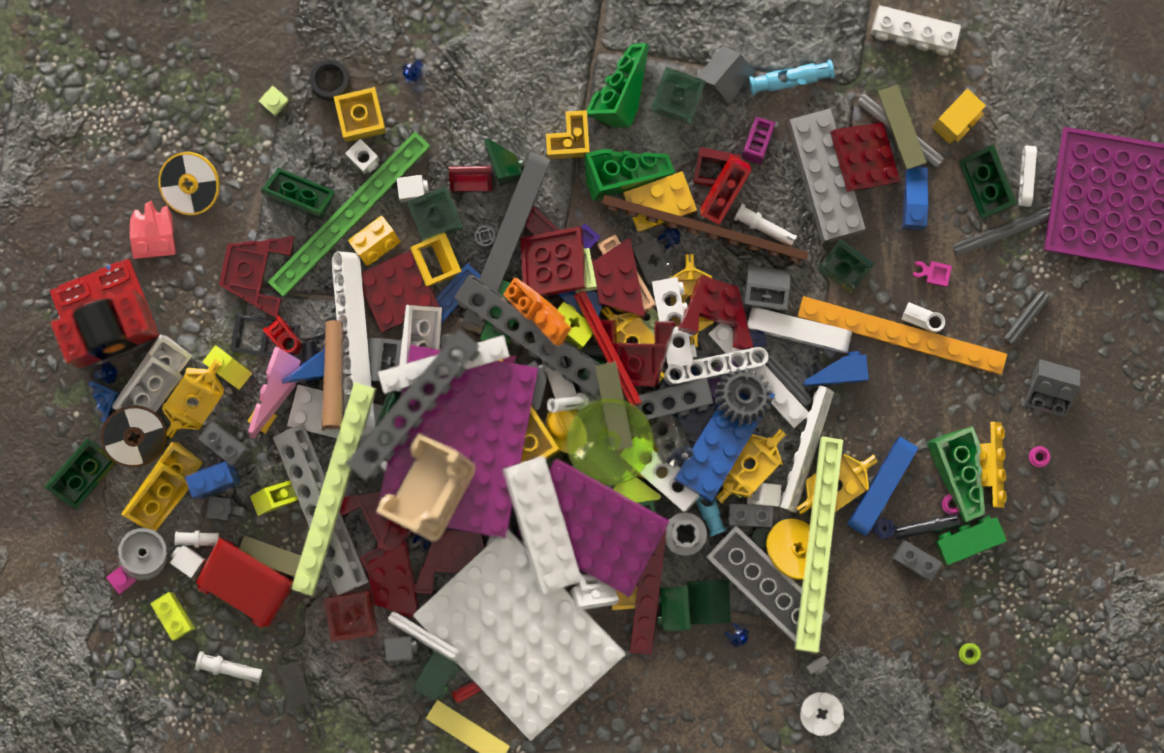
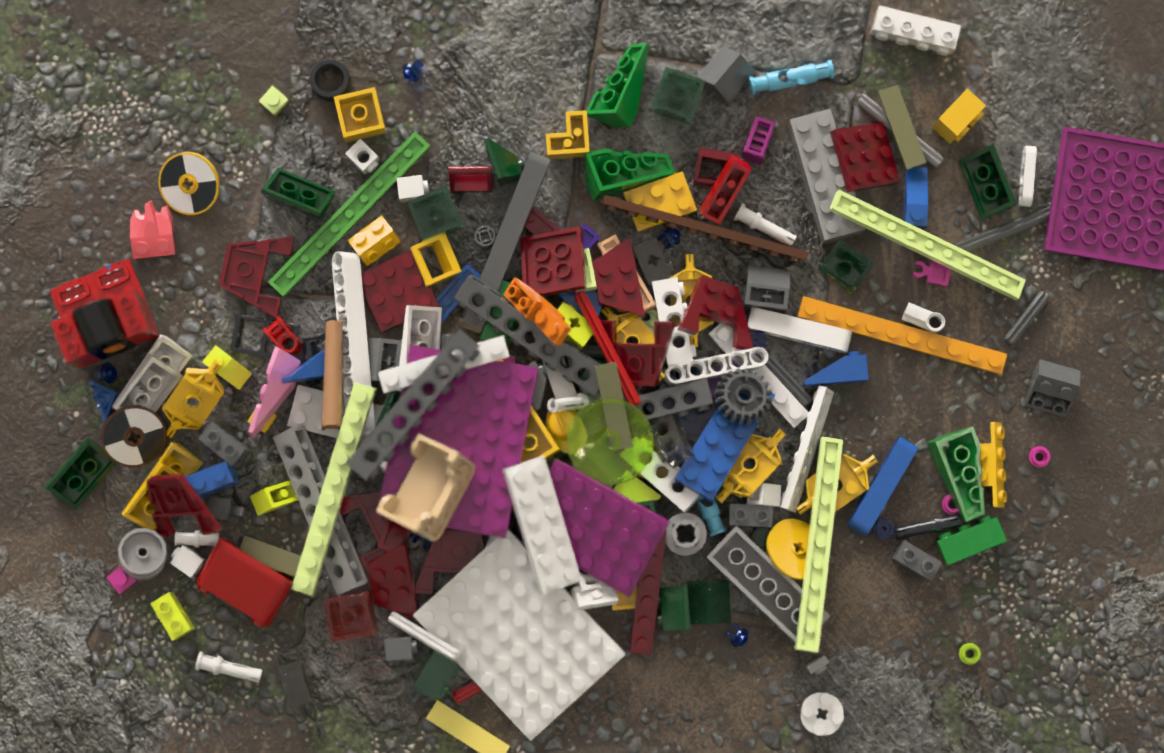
none -> dark red wing [146,474,222,537]
none -> yellowish green plate [829,190,1026,300]

